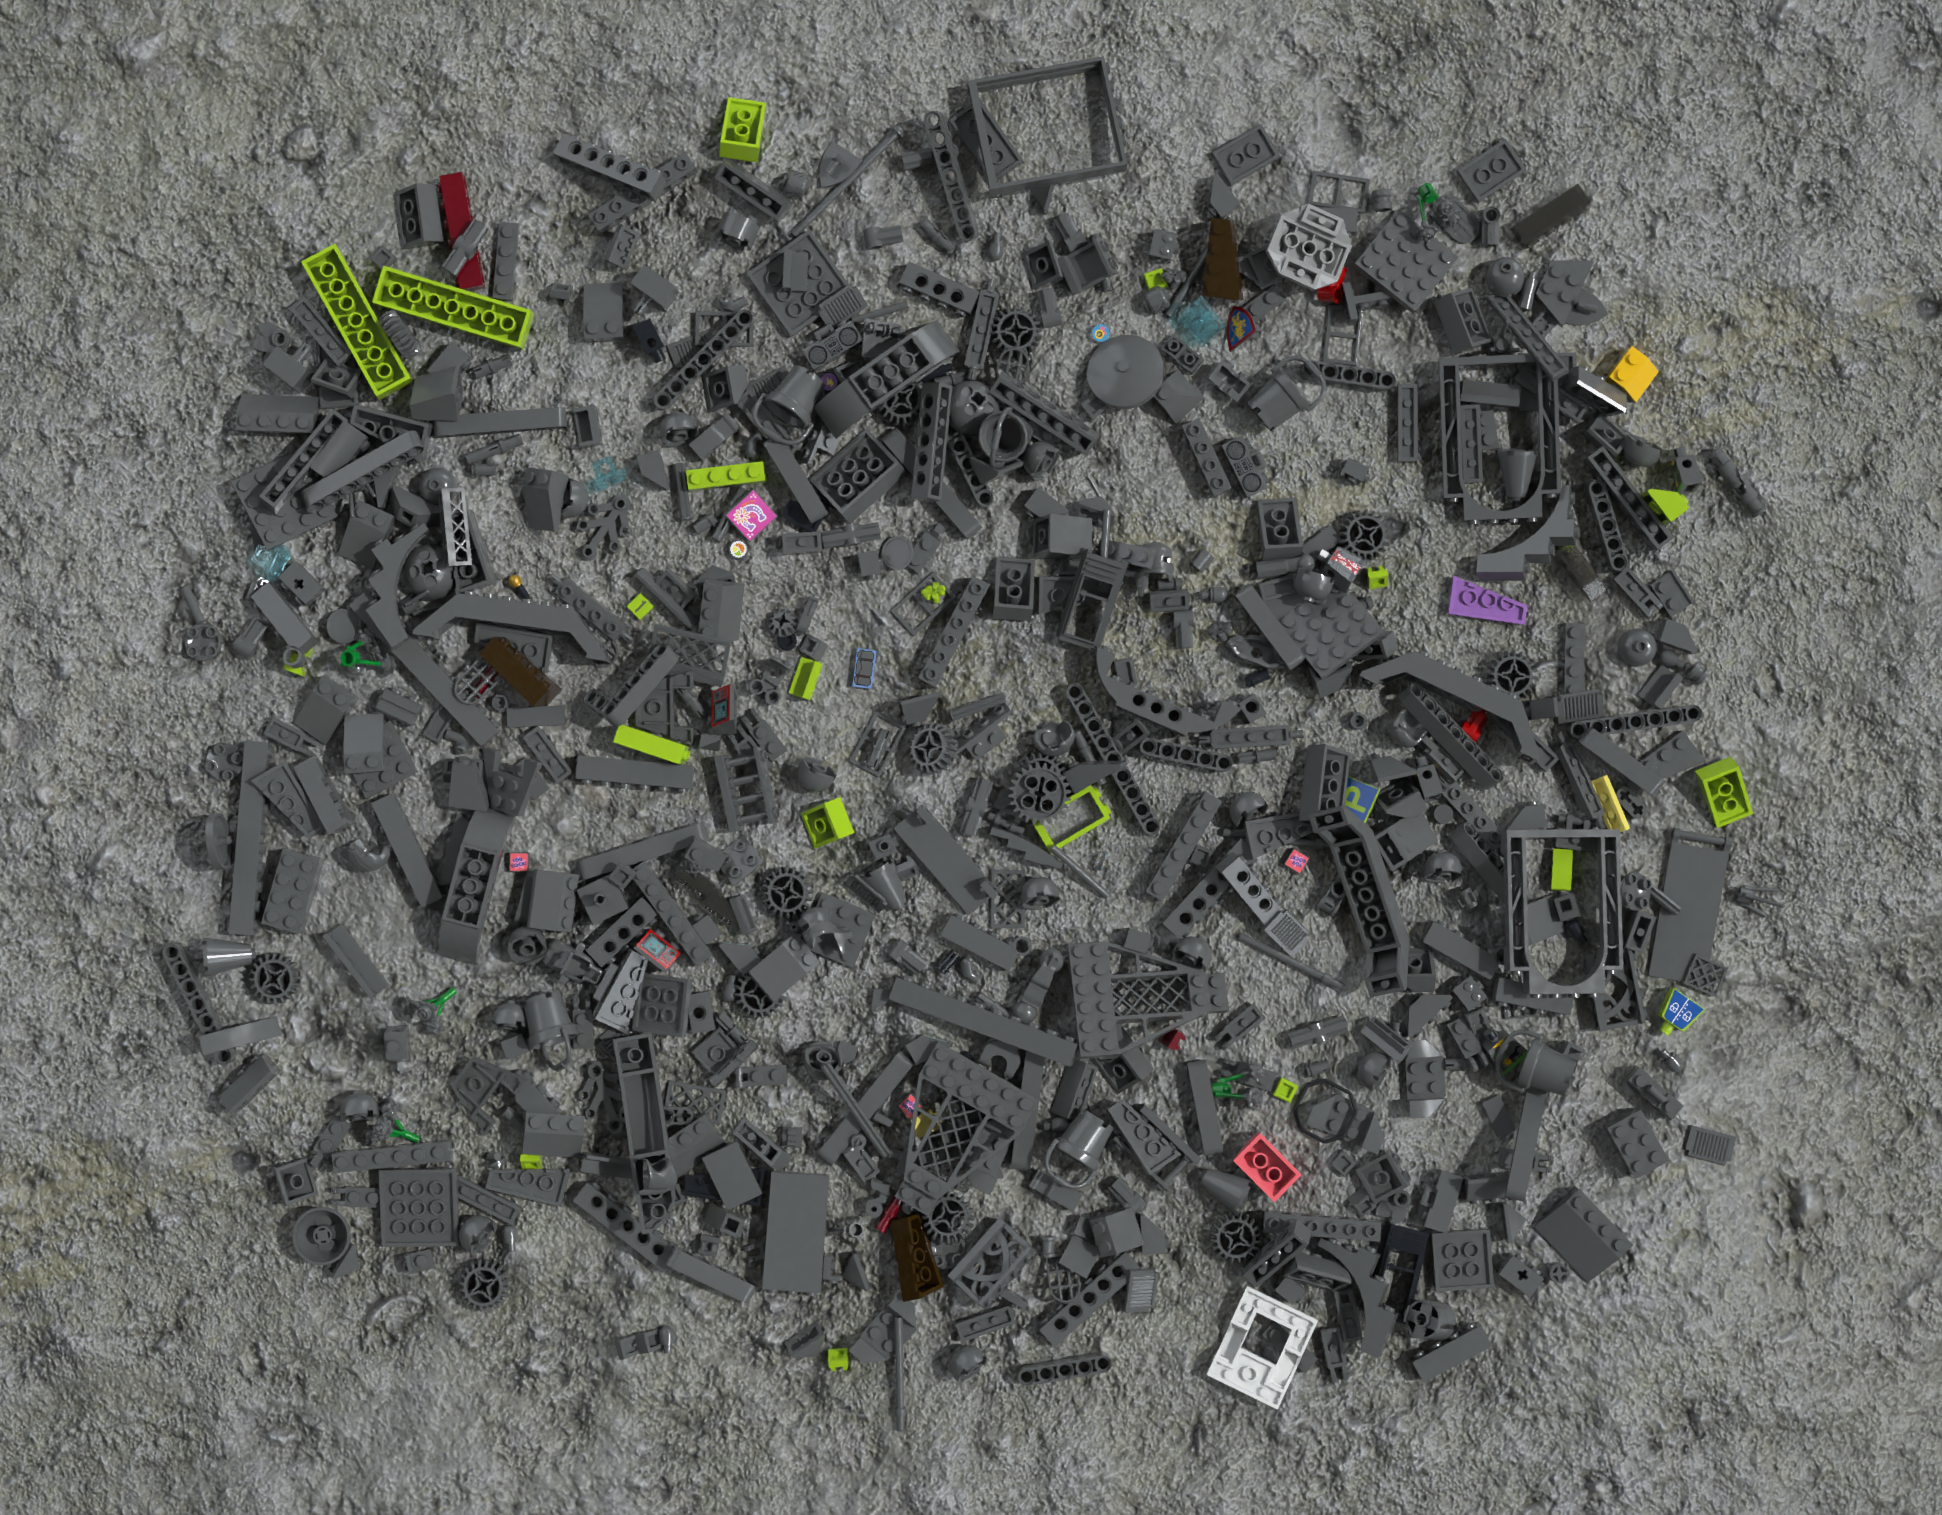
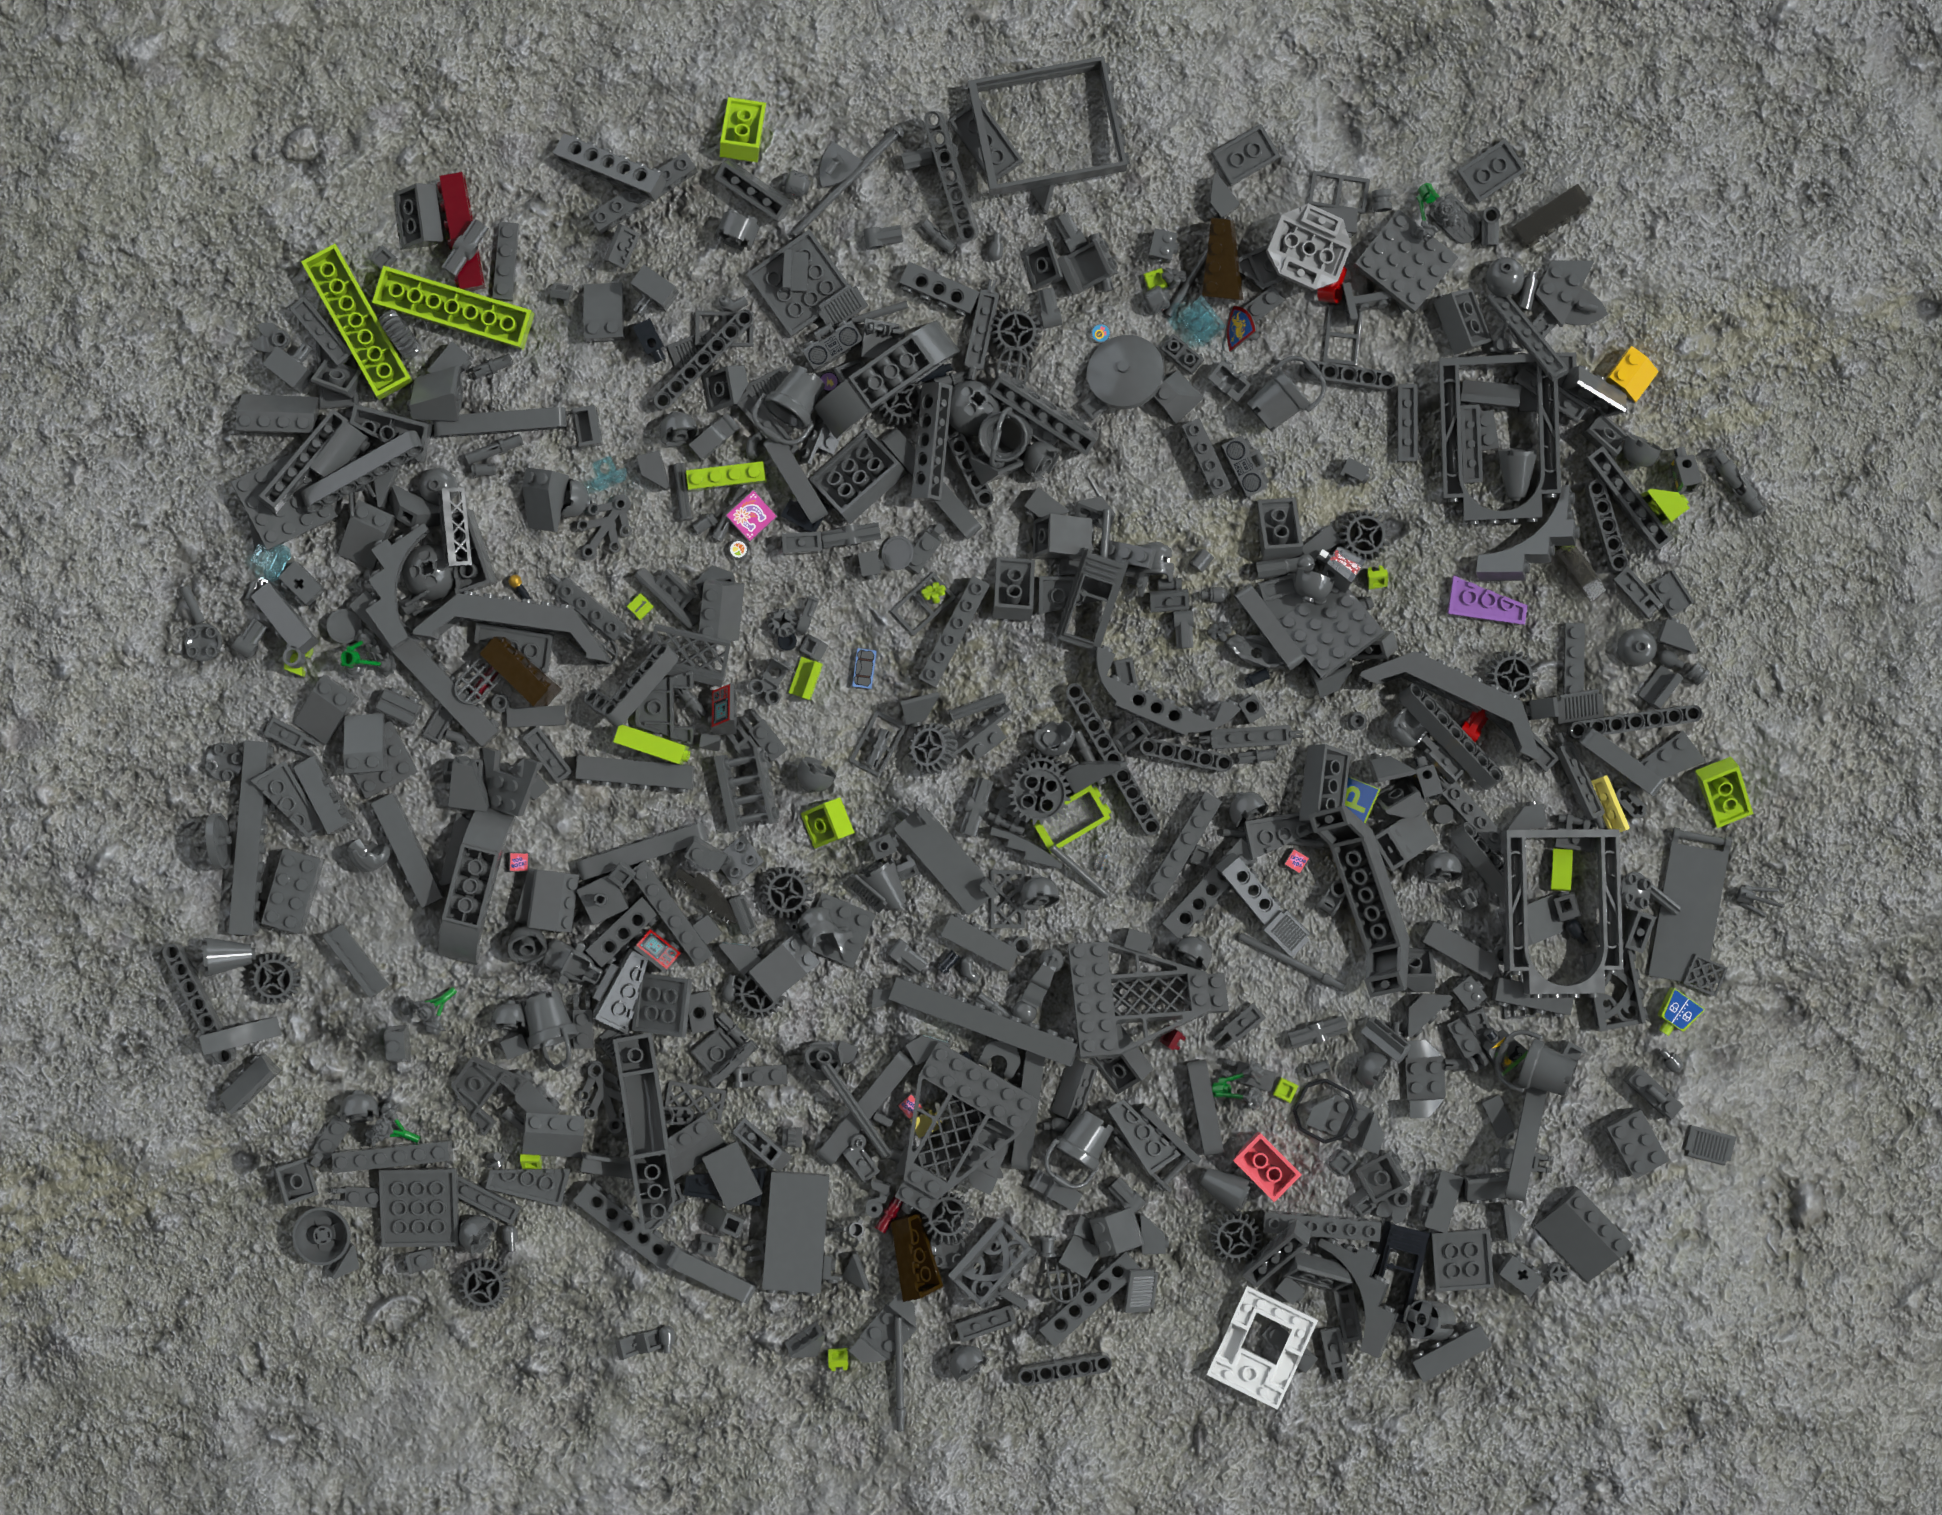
dark grey piece [638,1158,678,1195] -> none

